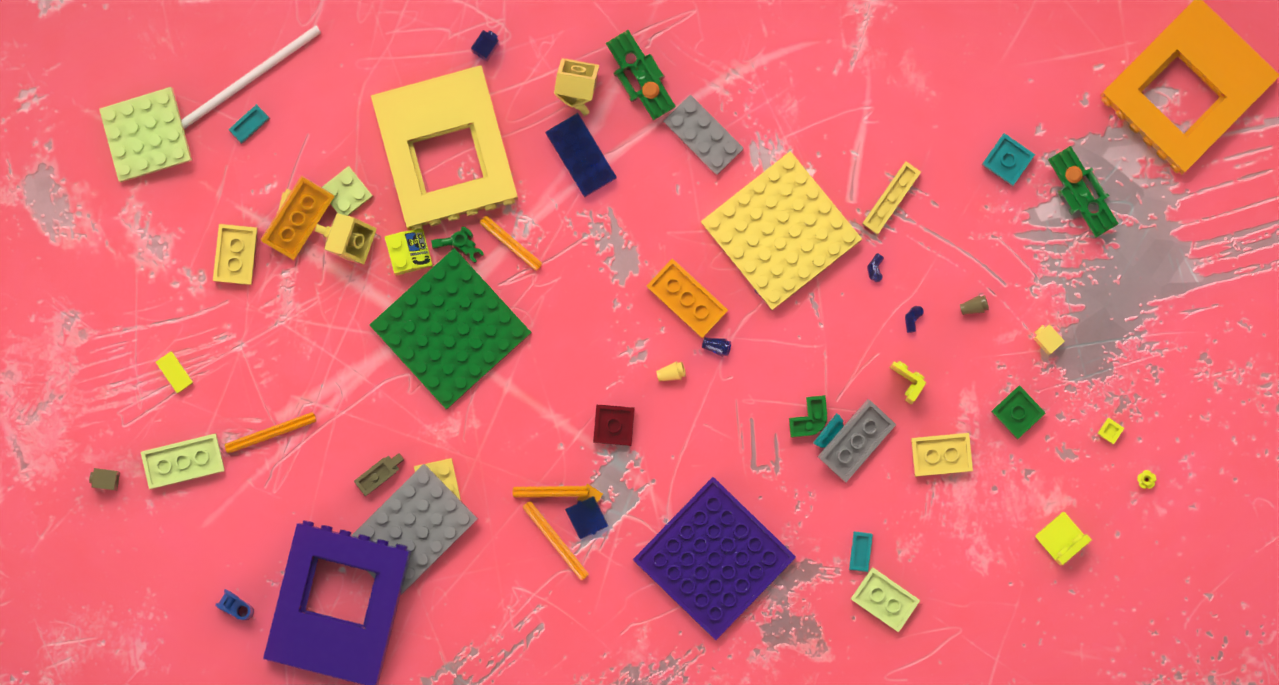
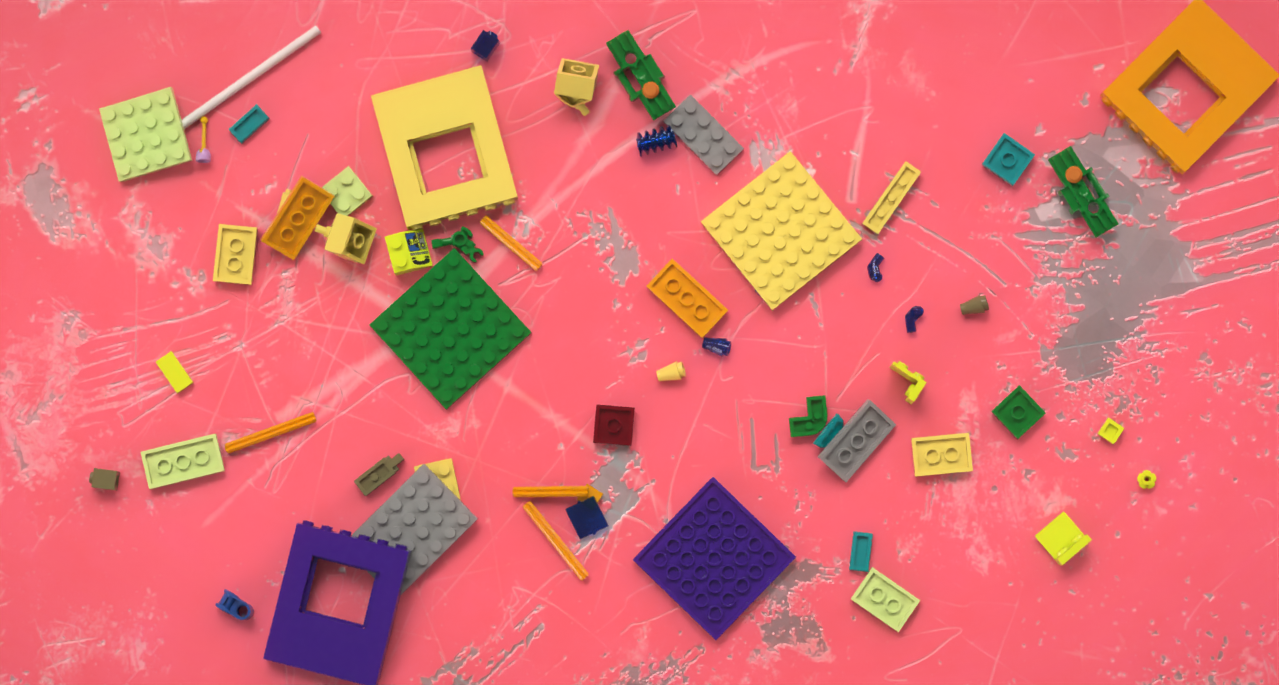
clear blue plate [545,113,617,198] -> none
light yellow brick [1033,324,1065,356] -> none
none -> hinge [196,117,211,163]
none -> clear blue piece [636,124,677,157]

